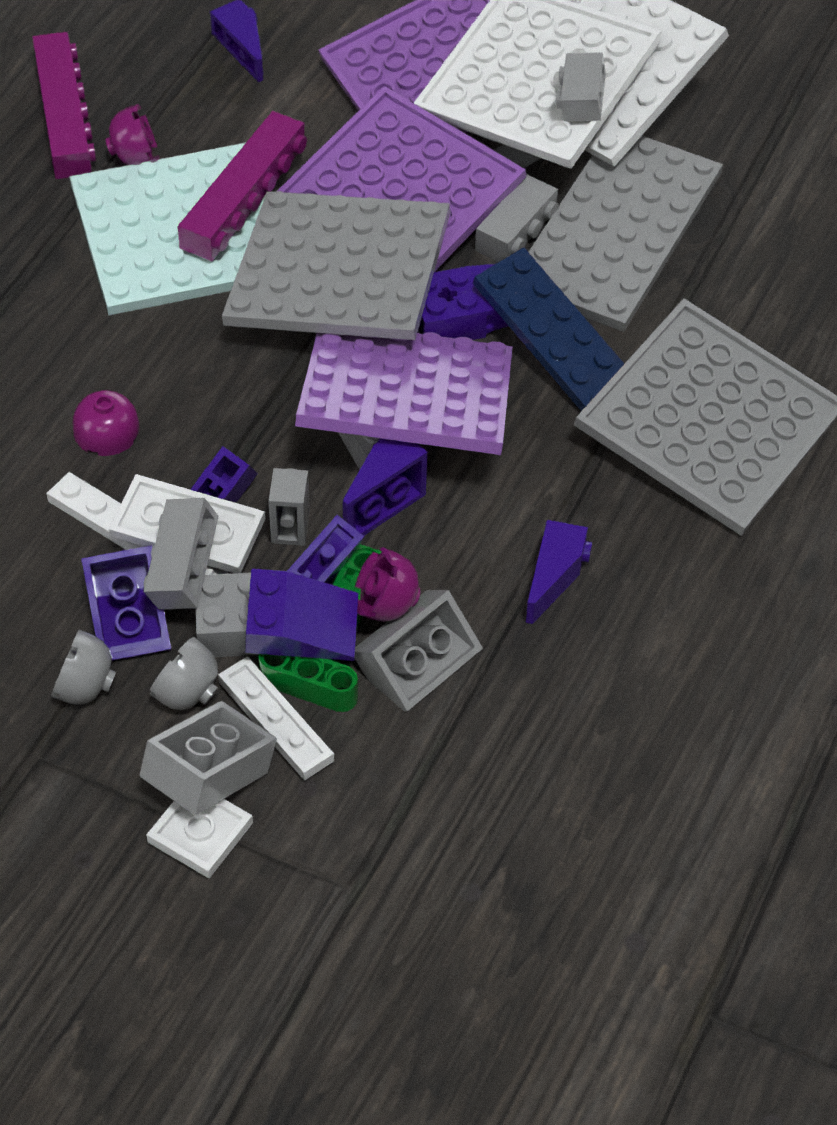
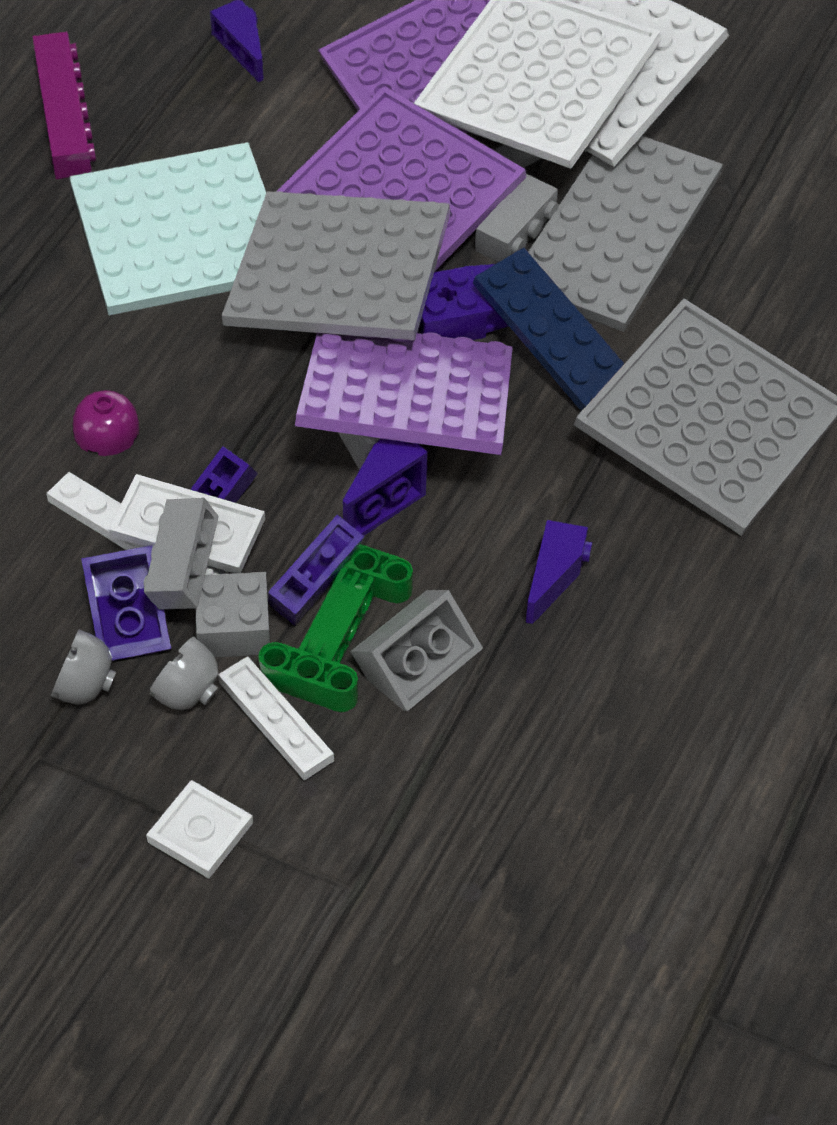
magenta cylinder [105,104,160,165] -> none
light grey brick [139,701,277,816] -> none
magenta brick [177,111,307,261] -> none
dark purple slope [245,569,358,661] -> none
light grey brick [269,468,310,546] -> none
magenta cylinder [355,547,420,622] -> none
light grey brick [556,52,606,121] -> none

